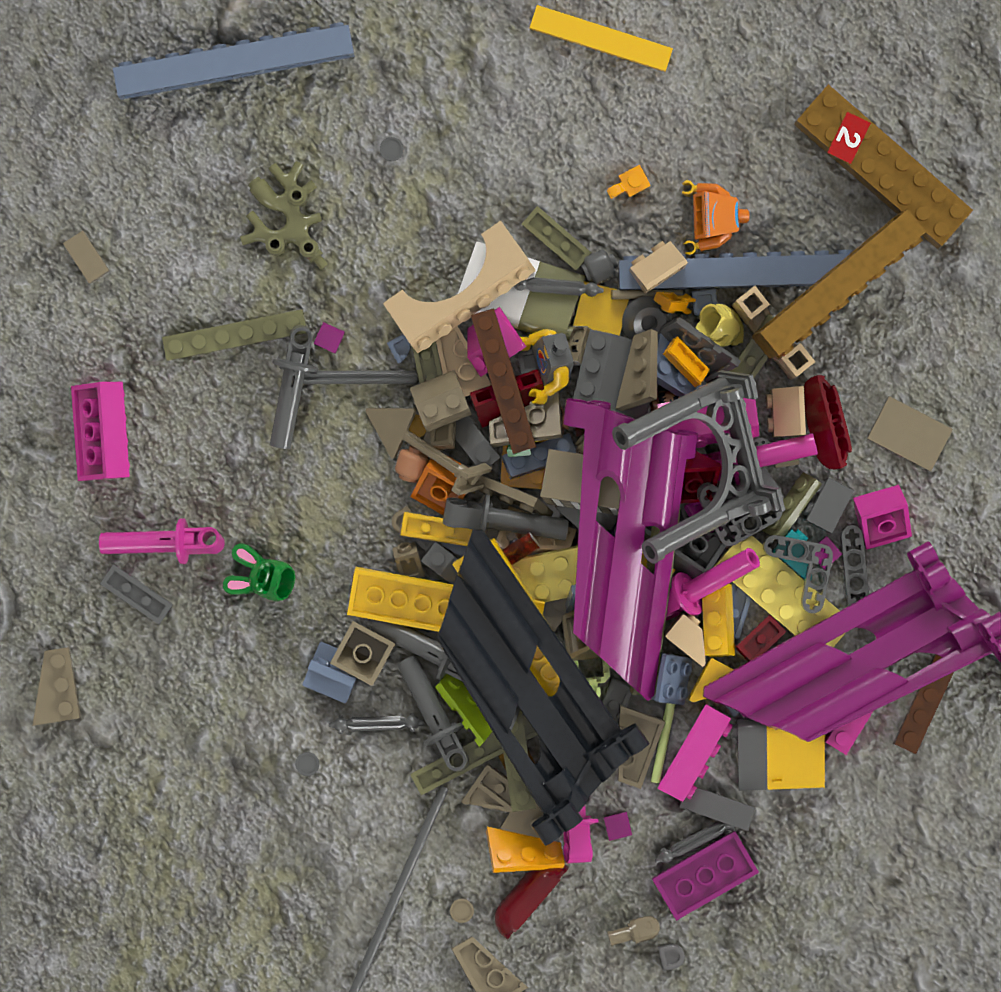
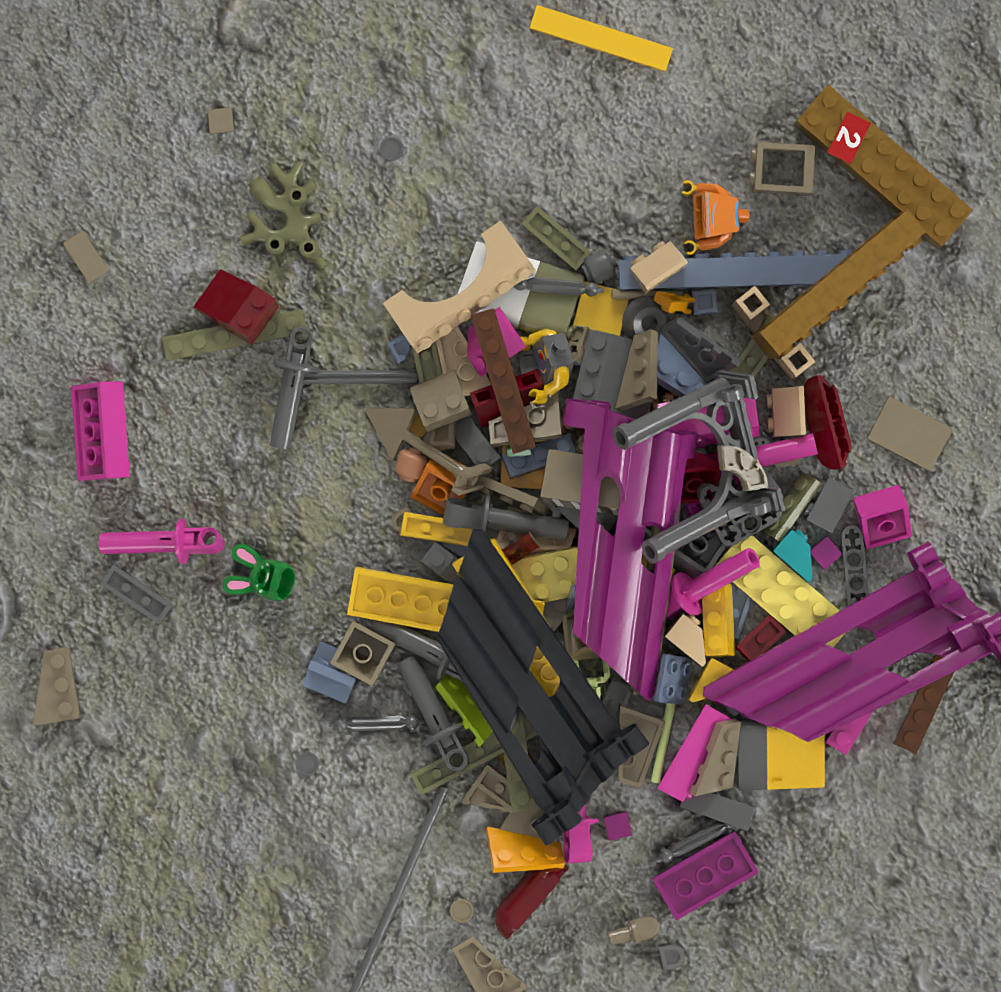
sand blue brick [113,22,355,100] -> none
magenta tile [314,322,345,354] -> none
dark tan bracket [393,542,425,578] -> none
light orange plate [607,165,651,199] -> none
light orange plate [663,336,710,387] -> none
light yellow helmet [695,304,744,347] -> none
dark grey beam [763,535,833,613] -> none
none -> dark red slope [193,269,279,346]
none -> dark tan tile [208,107,235,135]
none -> dark tan wing [689,719,741,796]
none -> tile [717,445,769,491]
none -> dark tan window [749,142,815,196]

